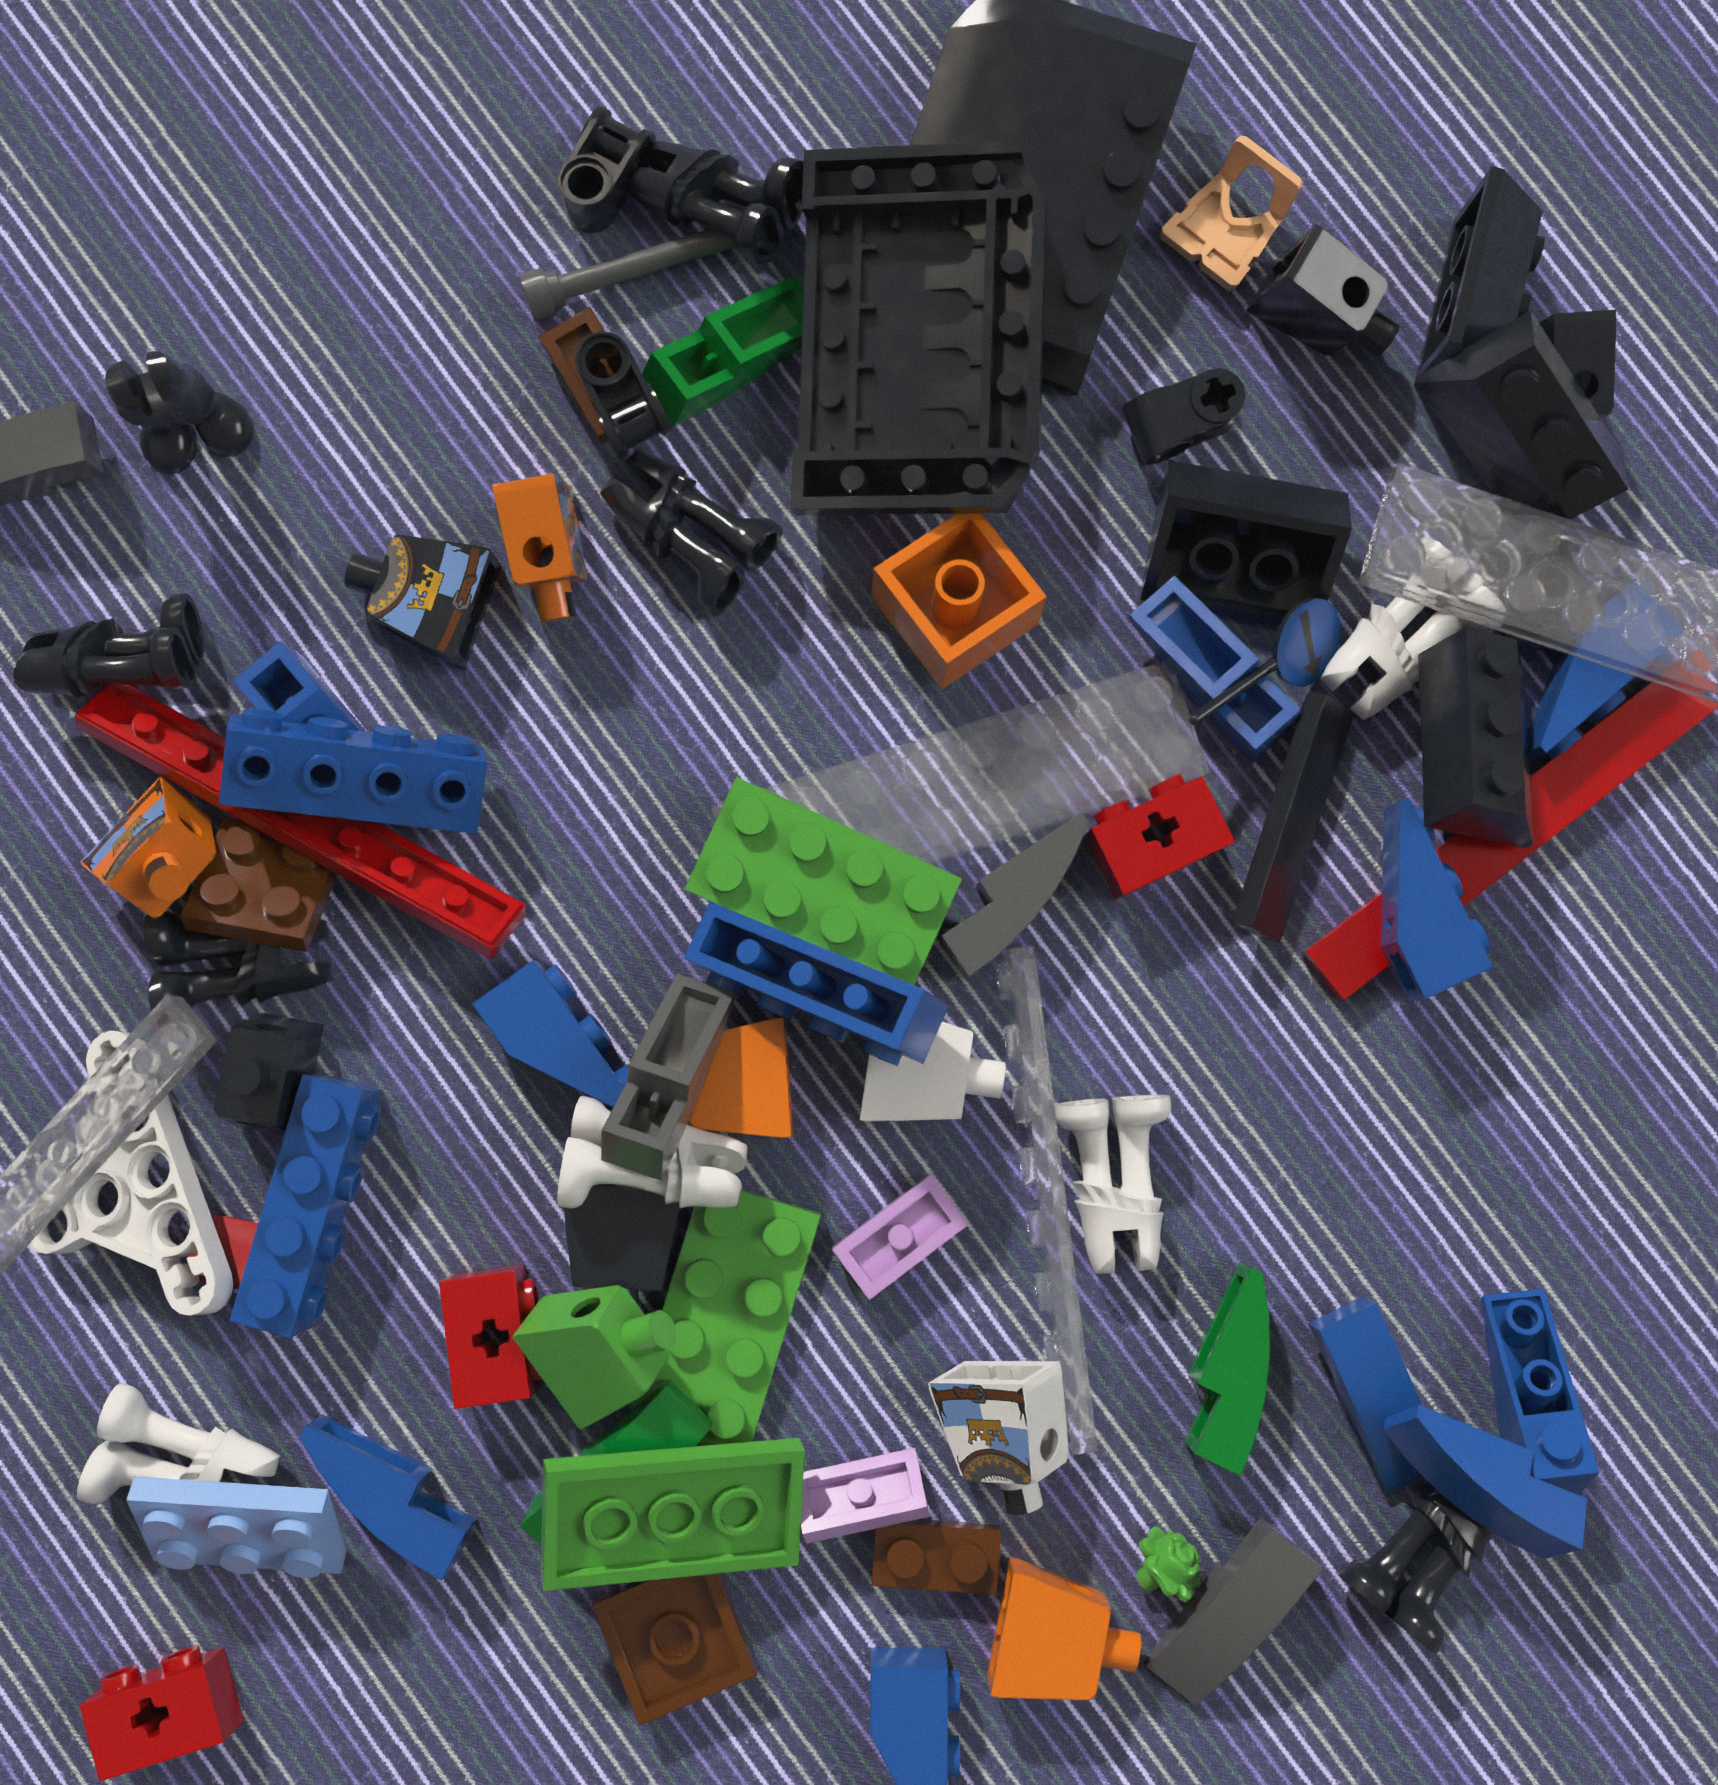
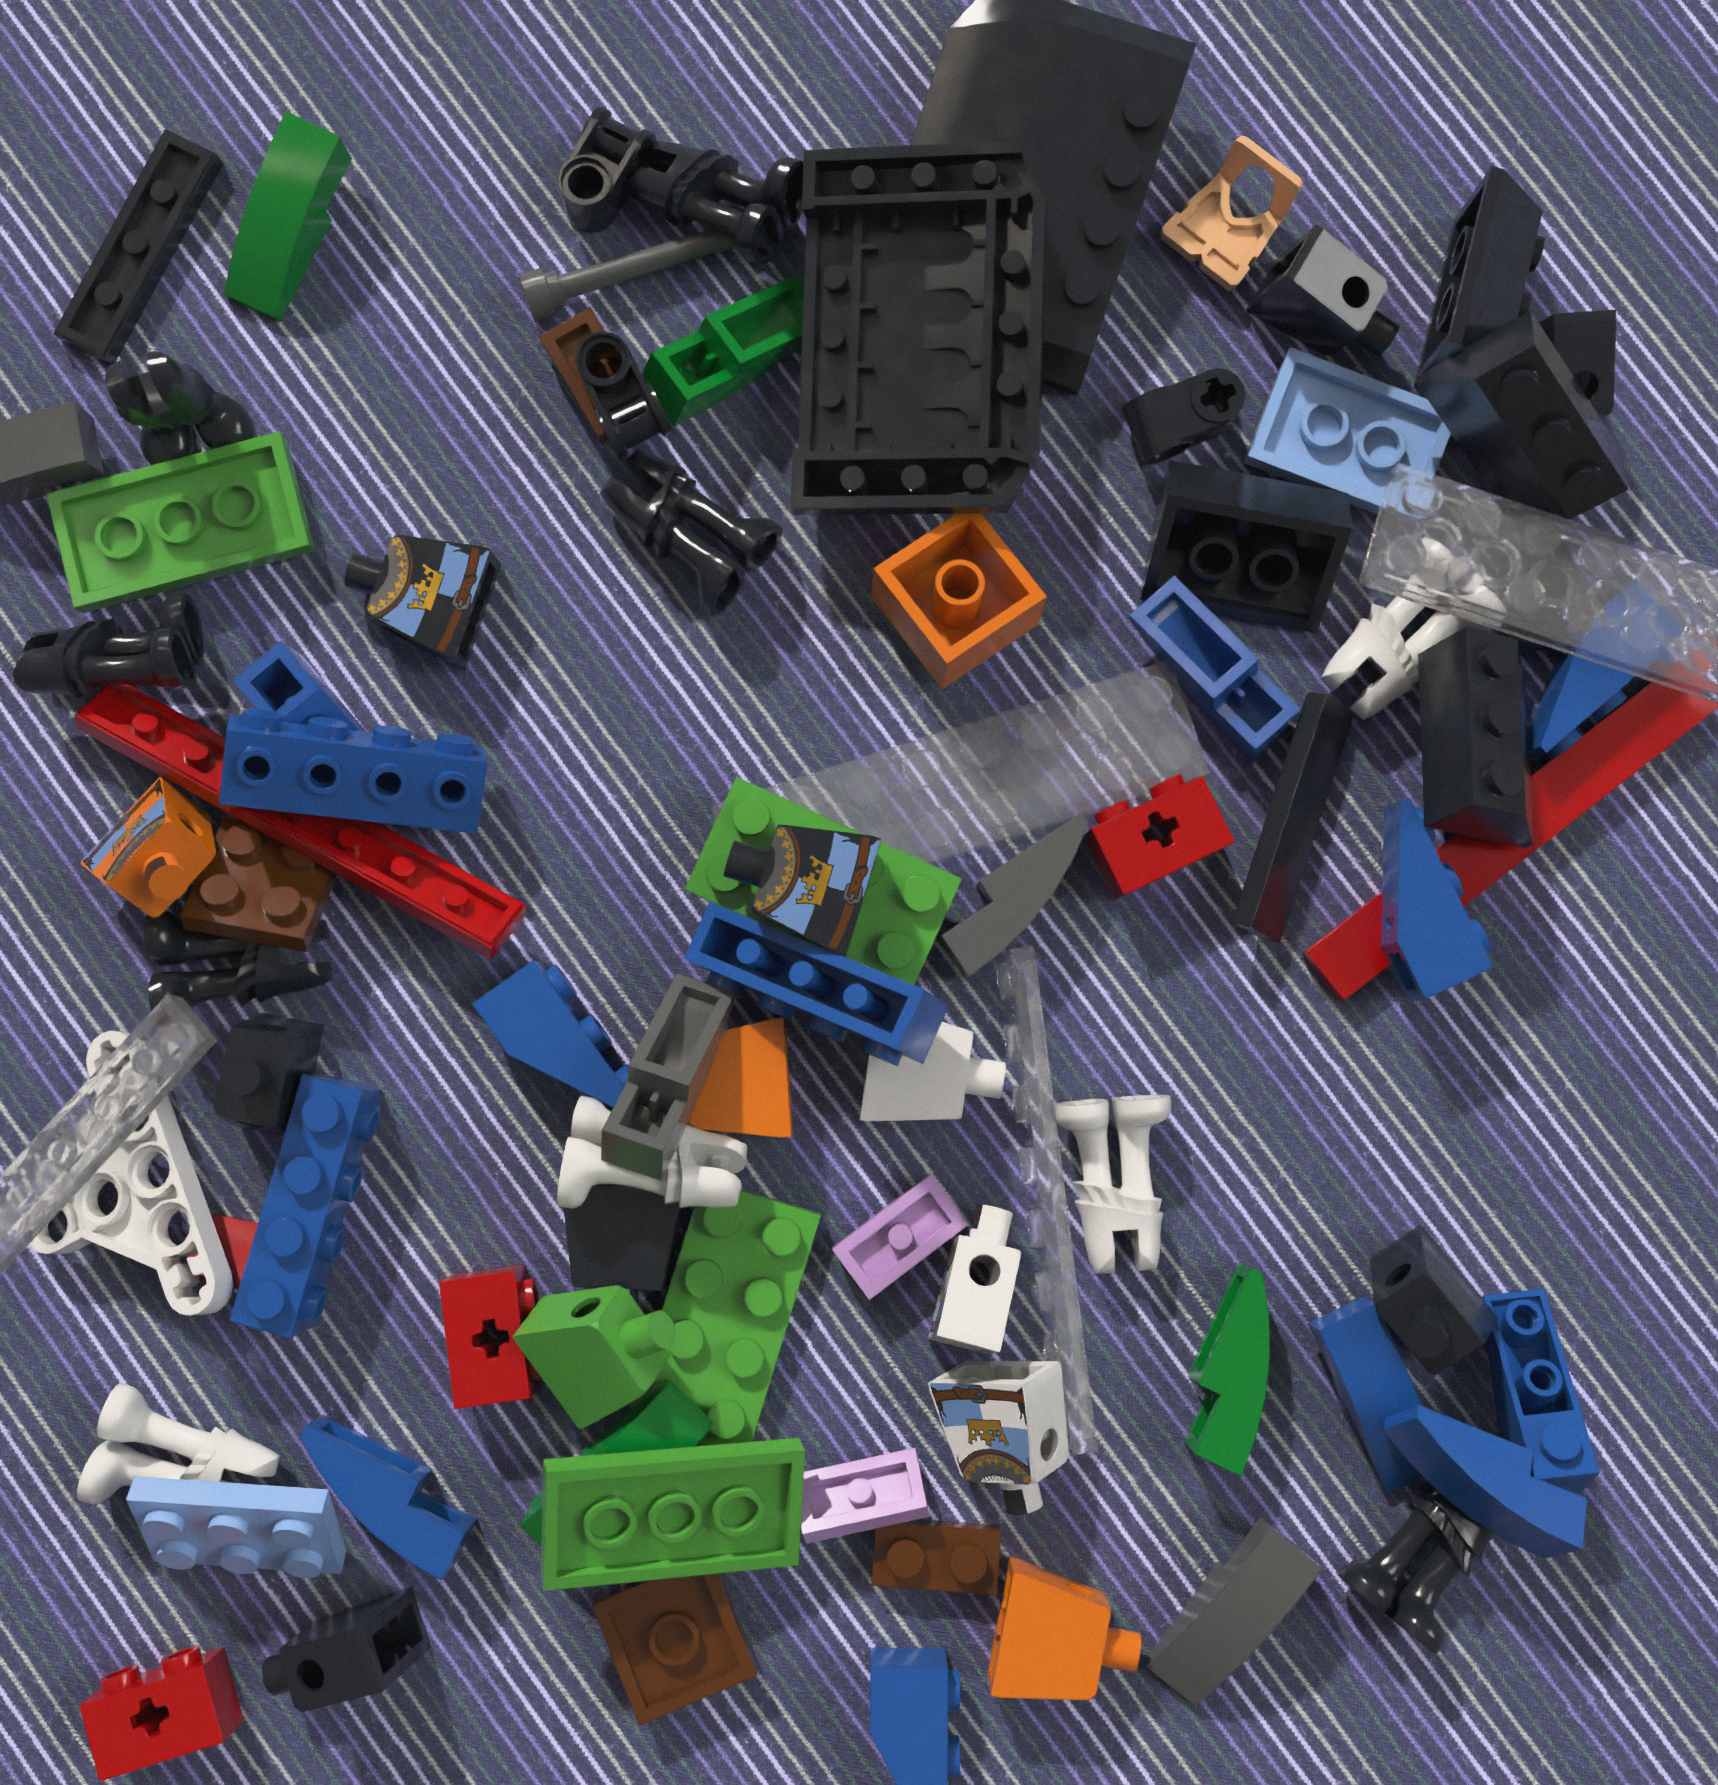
orange torso [492,474,587,623] -> none
bright green plant [1136,1526,1201,1602] -> none
blue piece [1189,597,1341,725] -> none
none -> bright green plate [46,431,316,613]
none -> black tile [53,129,224,365]
none -> green slope [224,112,352,323]
none -> black torso [262,1587,431,1712]
none -> torso [724,825,881,957]
none -> white torso [928,1204,1021,1355]
none -> light blue plate [1243,347,1451,527]
none -> black torso [1370,1224,1497,1376]

